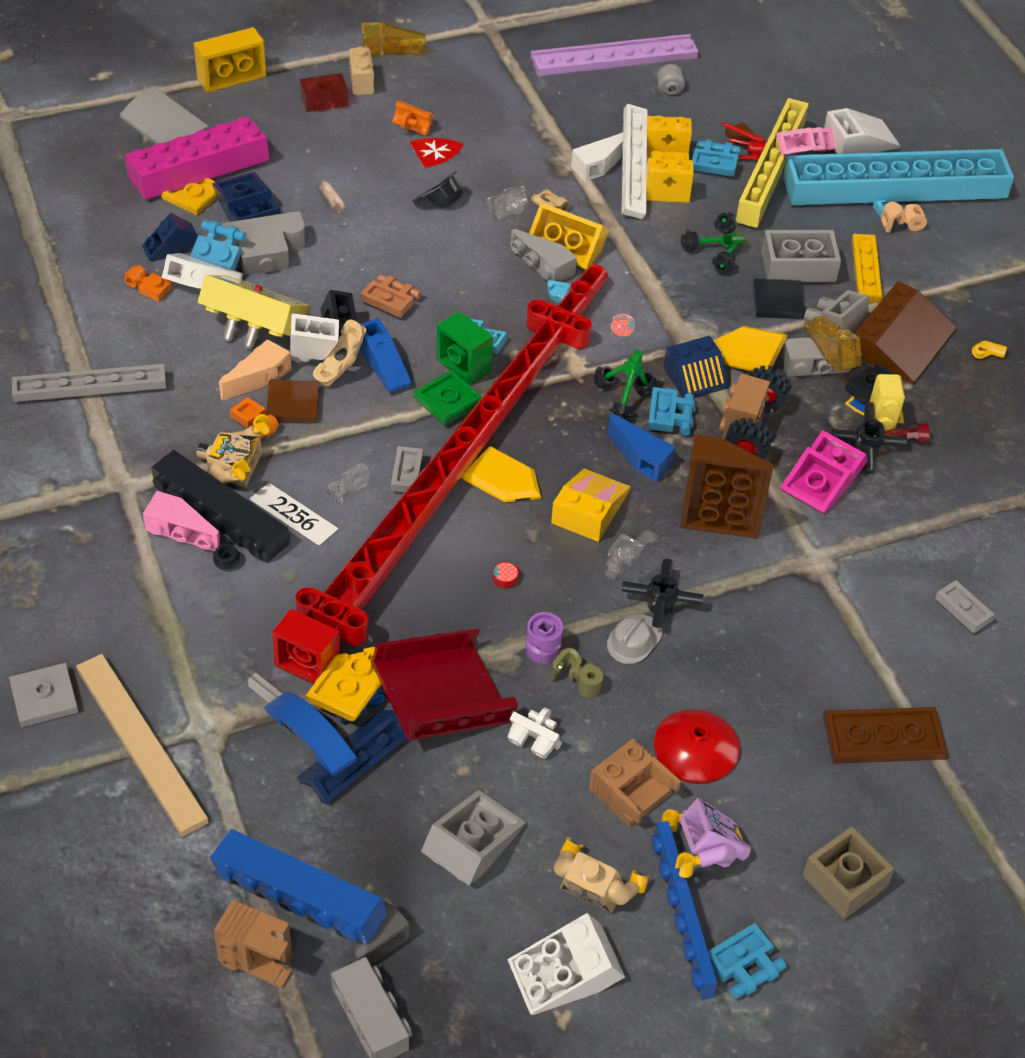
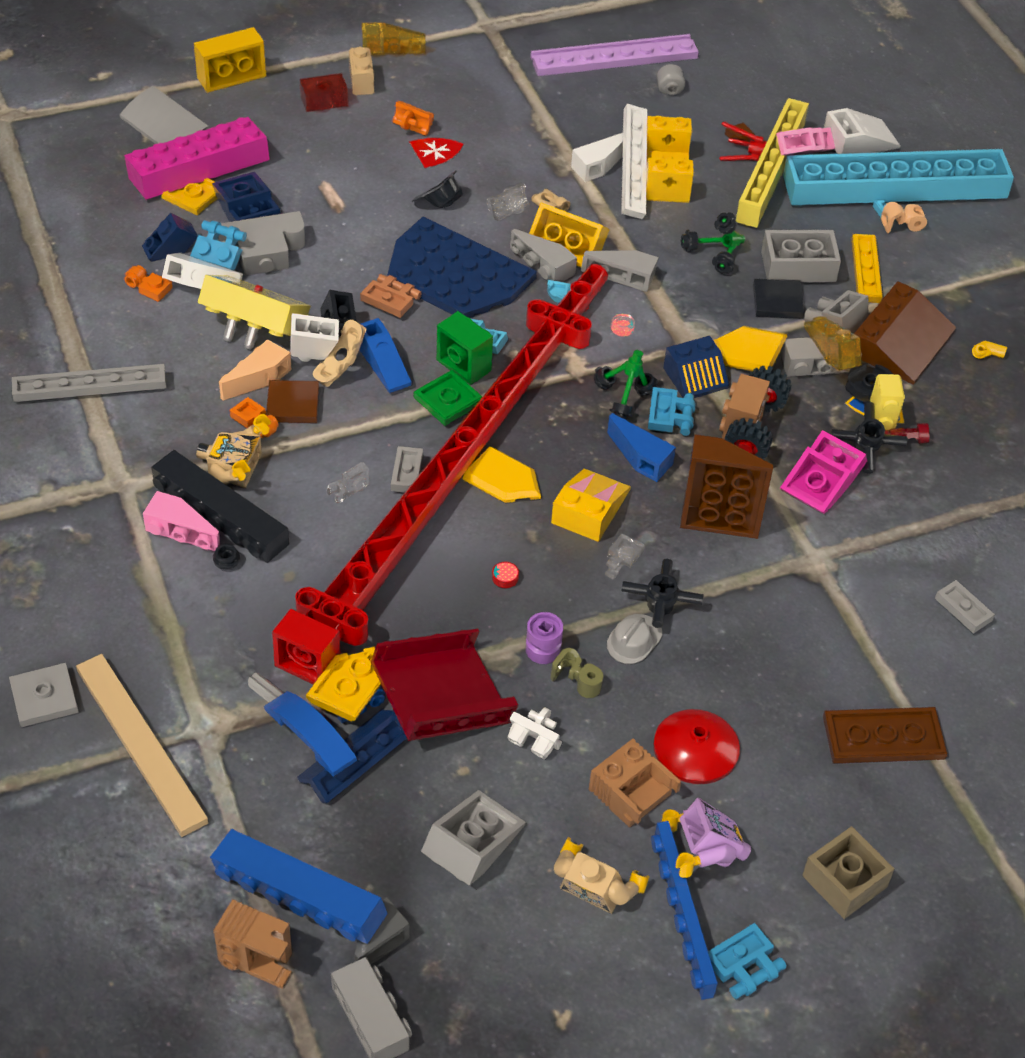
white sticker [250,483,339,546] -> none
white slope [508,913,625,1015] -> none
dark azure plate [692,139,741,177] -> none
none -> dark blue plate [387,216,537,318]
none -> light grey slope [581,250,659,292]

